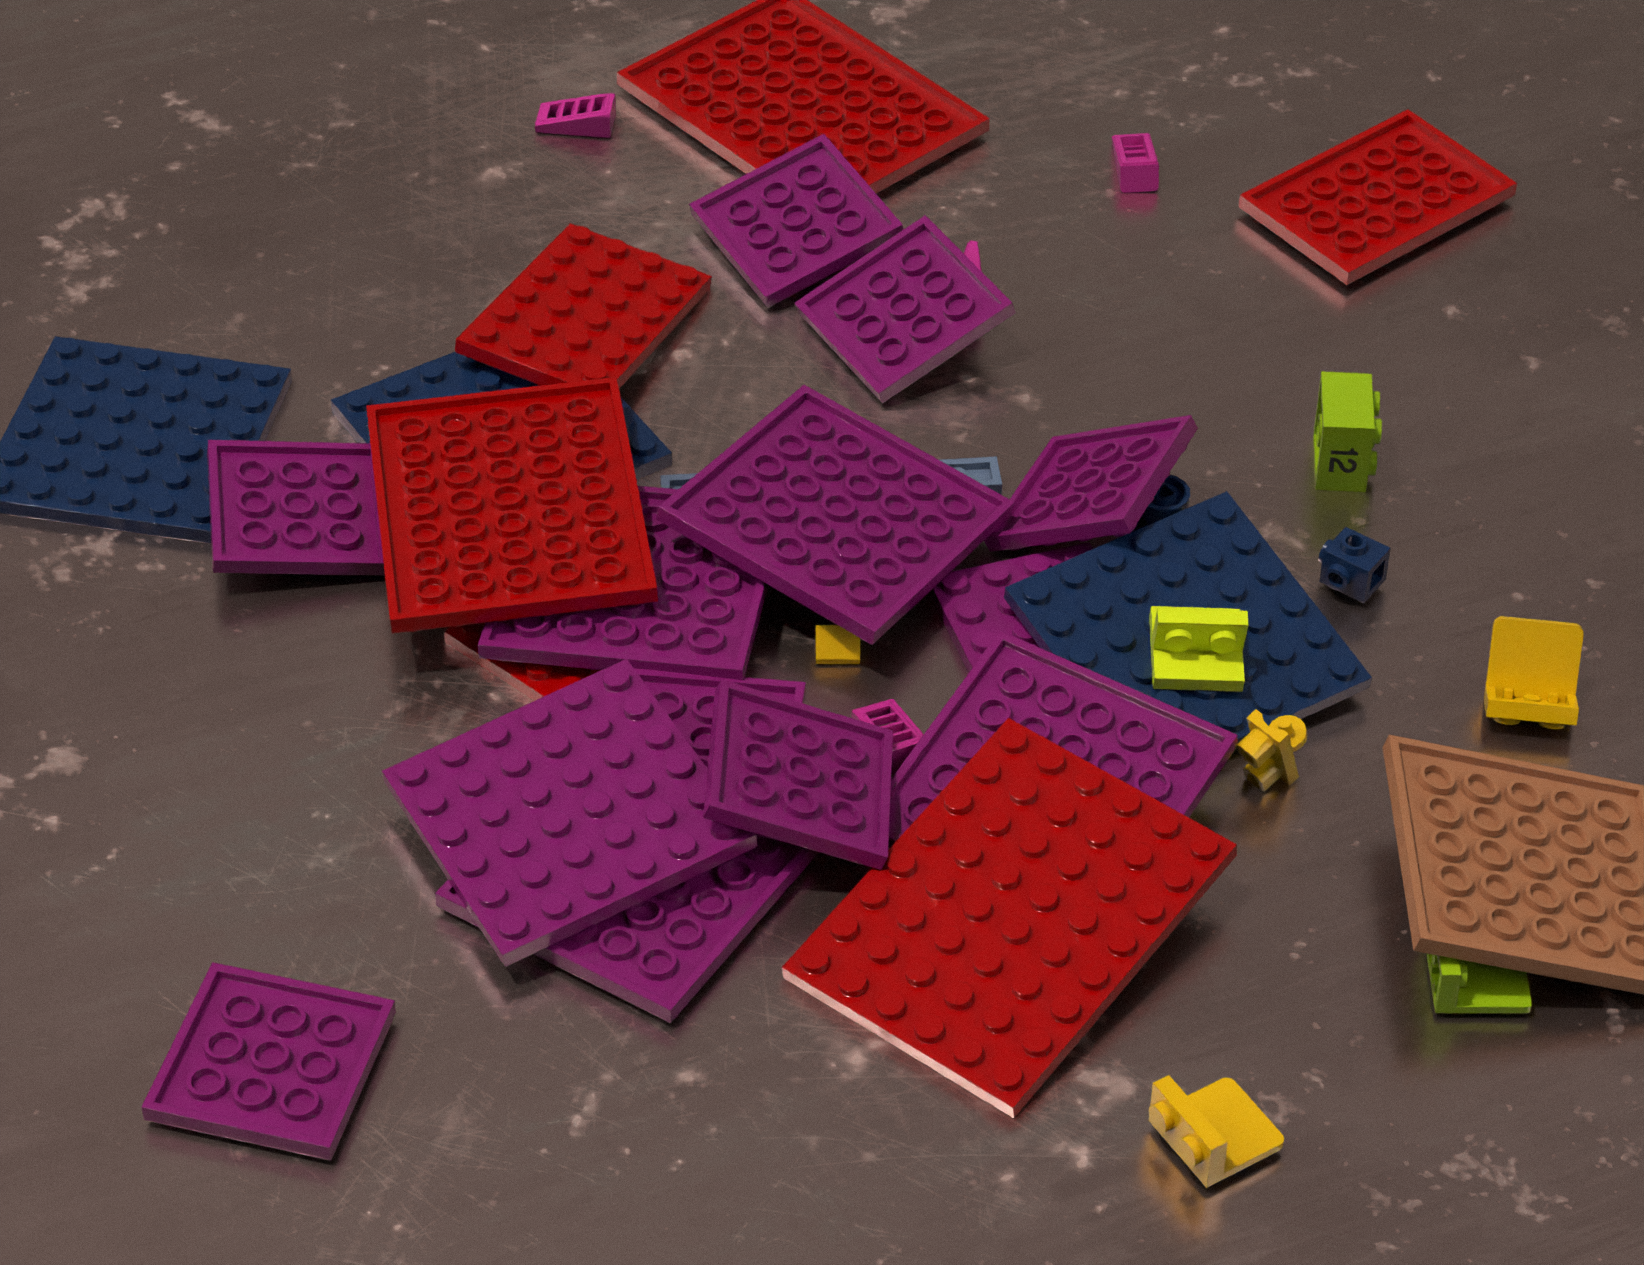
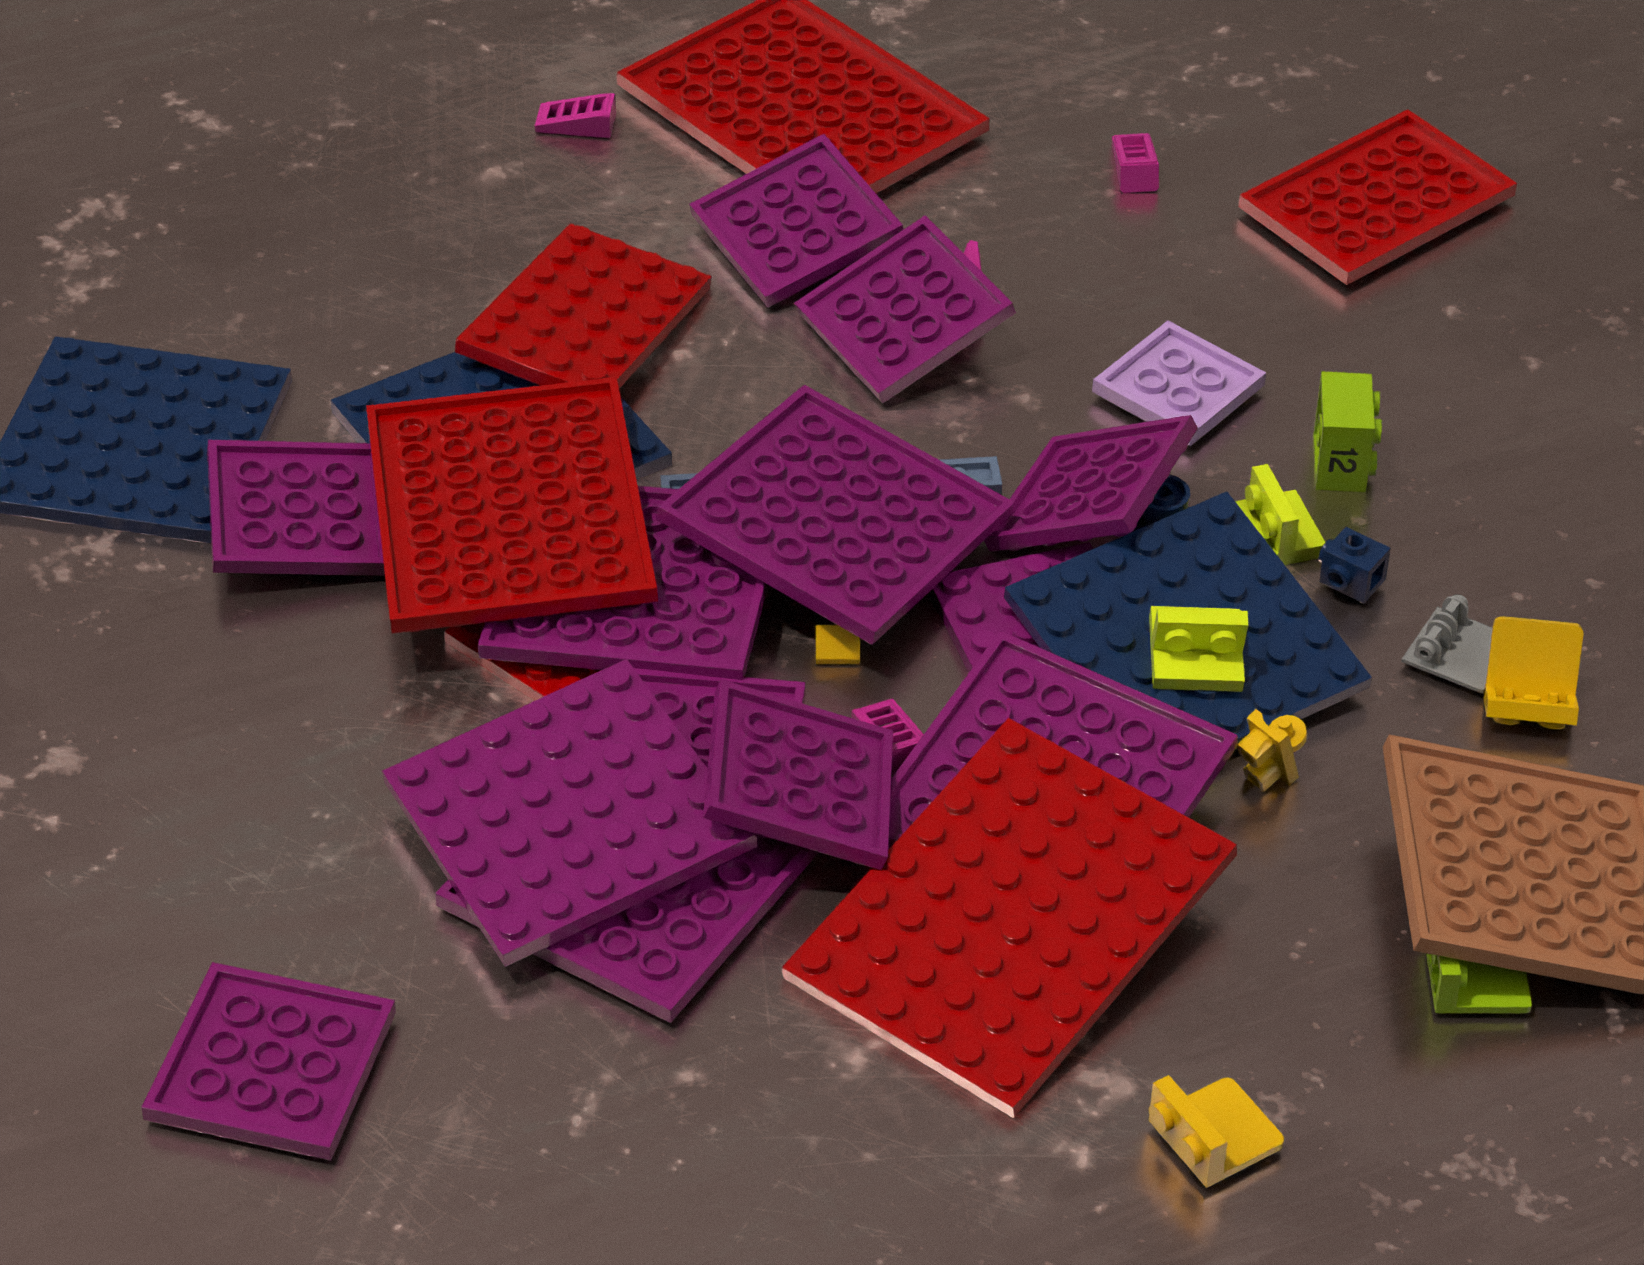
none -> lavender plate [1092,321,1266,446]
none -> neon yellow bracket [1235,464,1325,565]
none -> light grey hinge [1401,594,1492,694]

